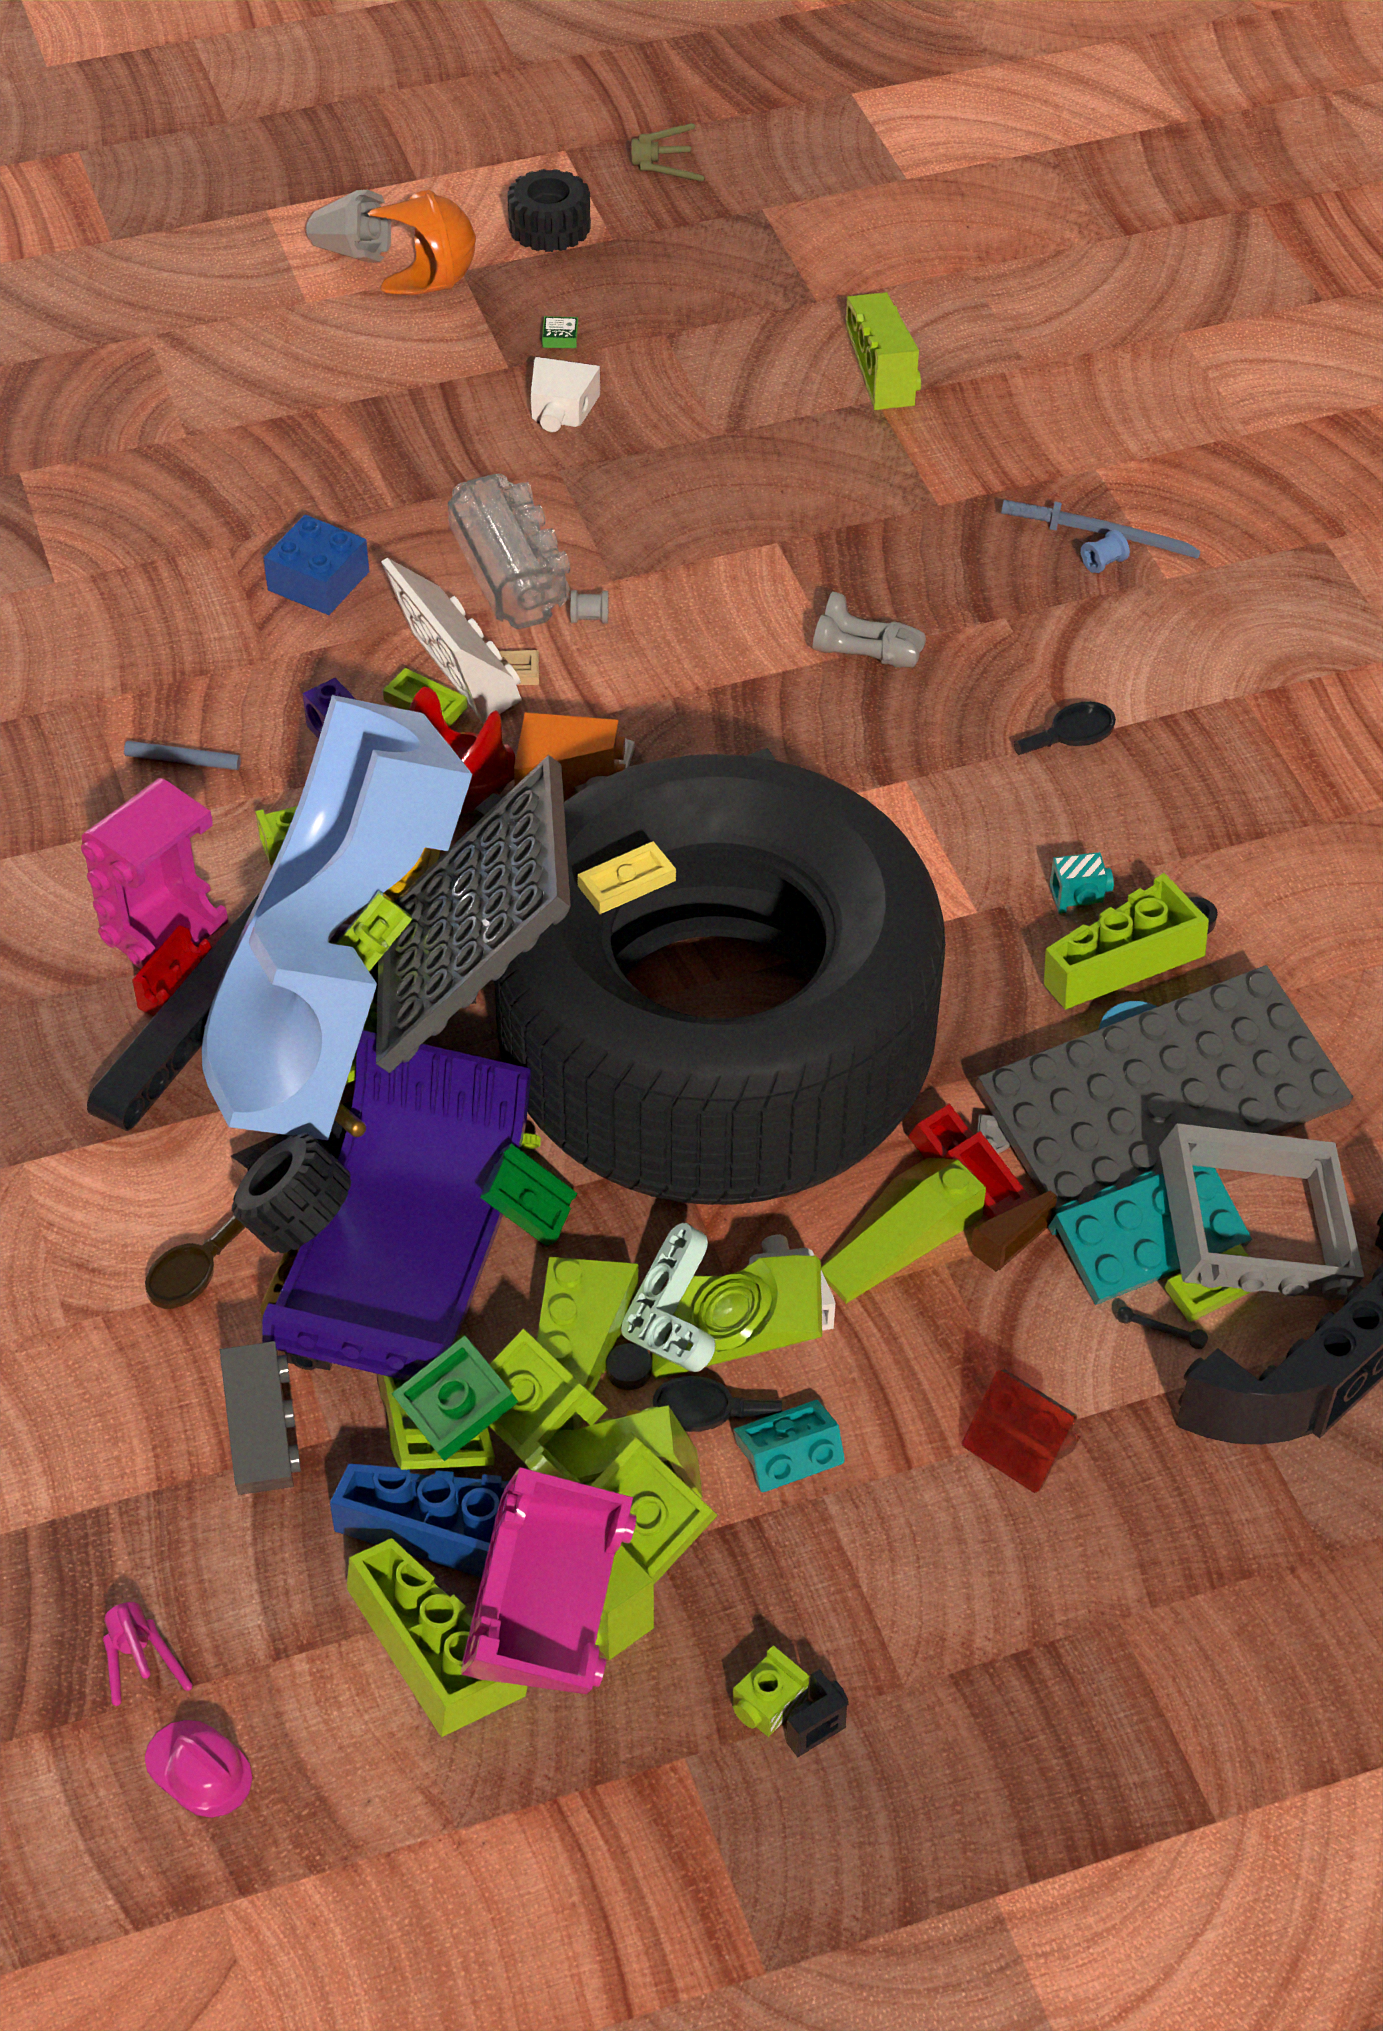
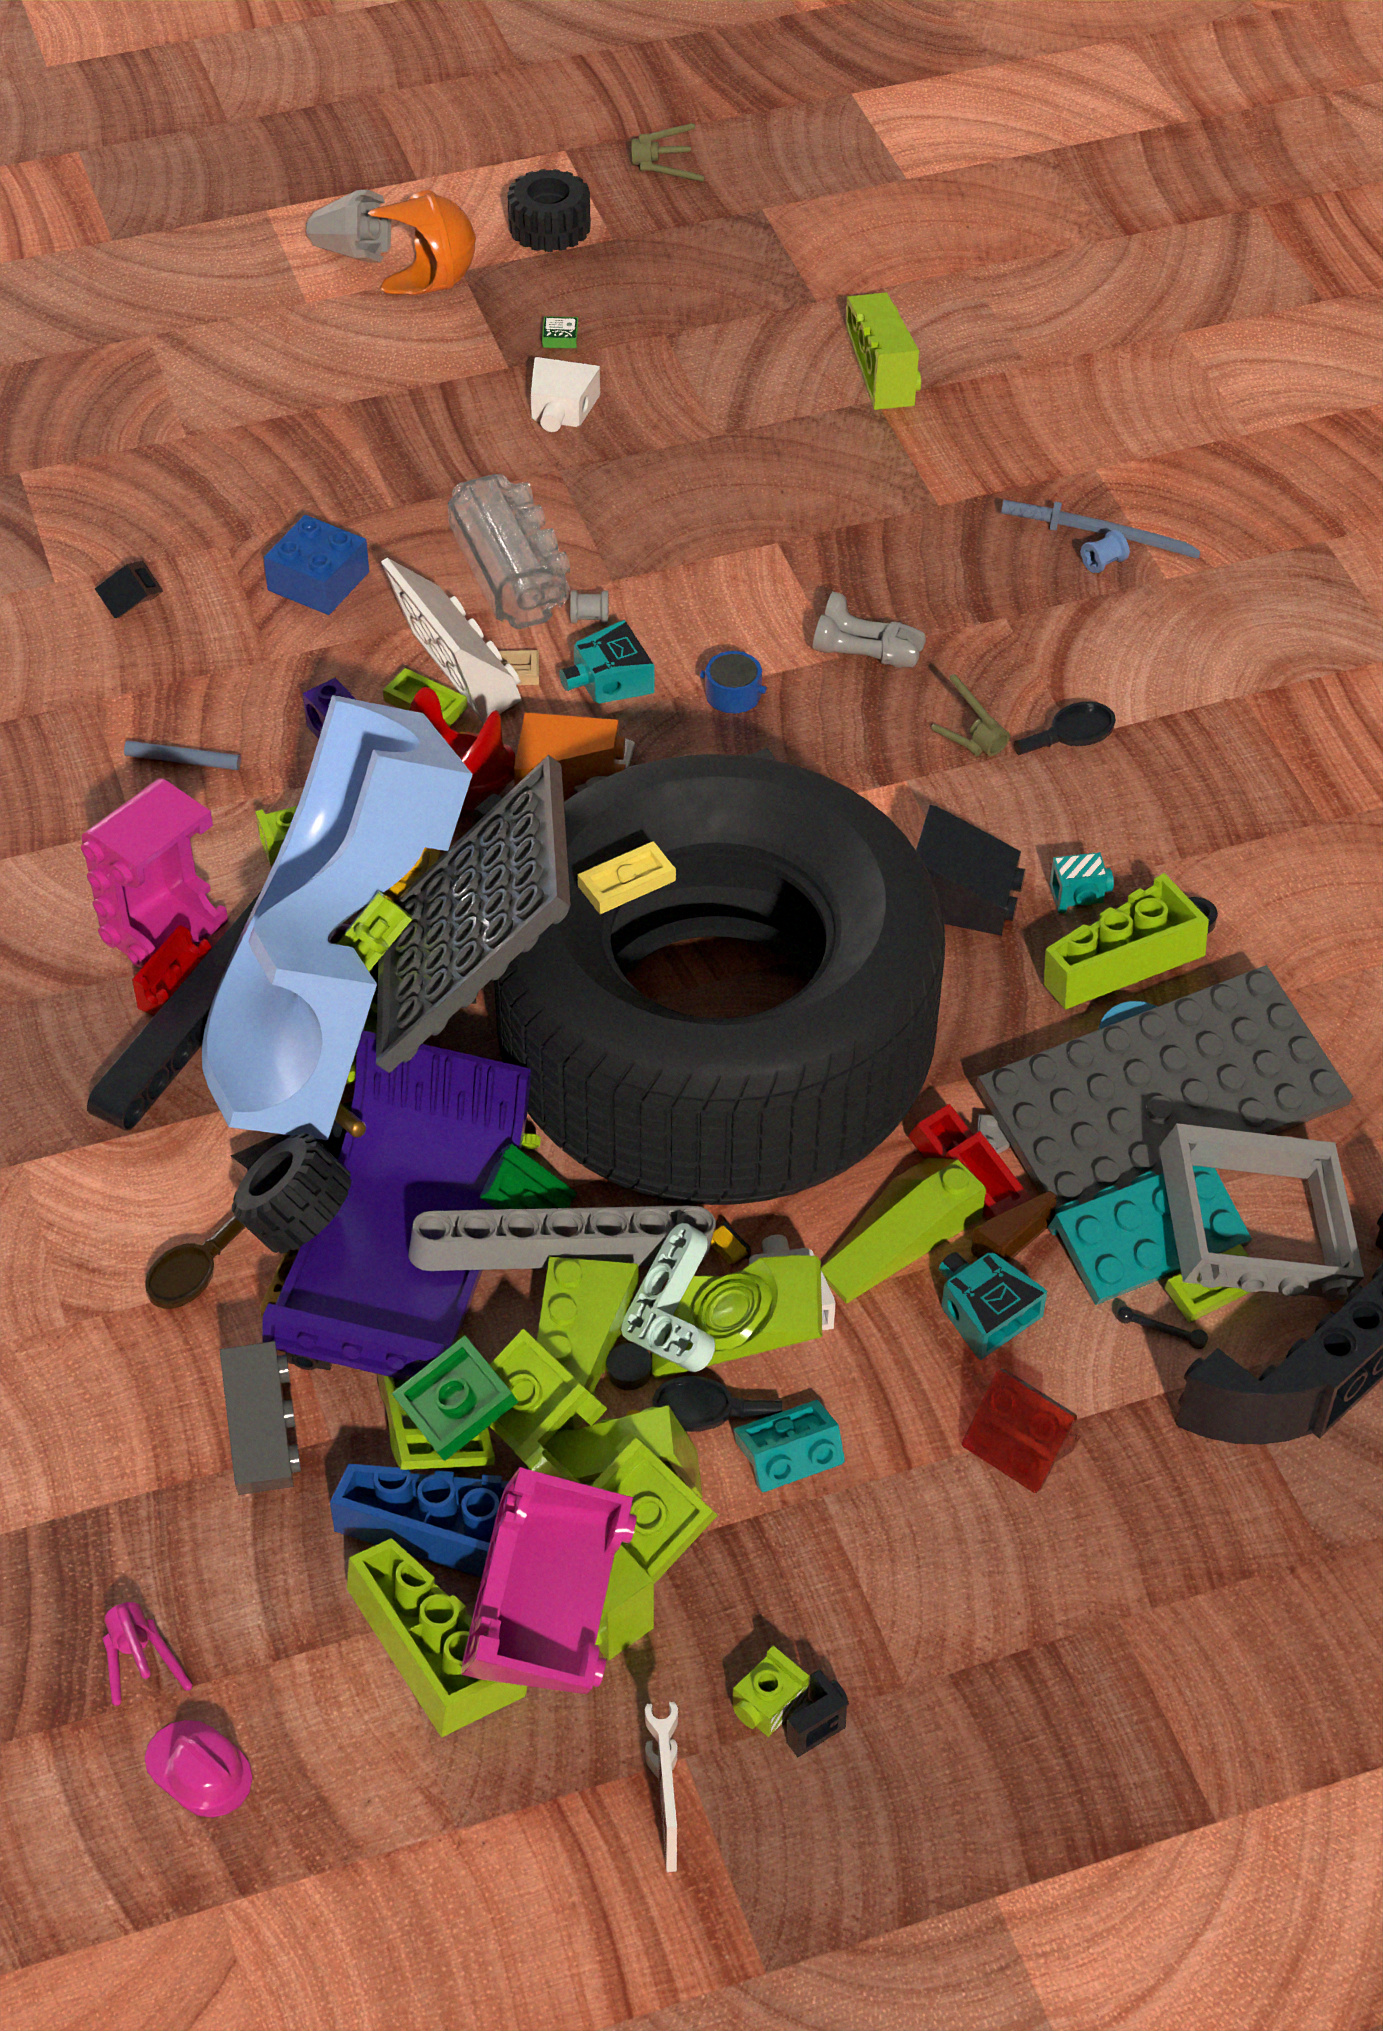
none -> black panel [95,560,163,618]
none -> light grey beam [408,1206,716,1271]
none -> teal torso [559,620,655,704]
none -> white flag [645,1702,678,1872]
none -> piece [700,651,767,714]
none -> yellow piece [711,1221,751,1264]
none -> black slope [916,805,1026,936]
none -> olive plant [931,674,1010,757]
none -> teal torso [938,1252,1048,1361]

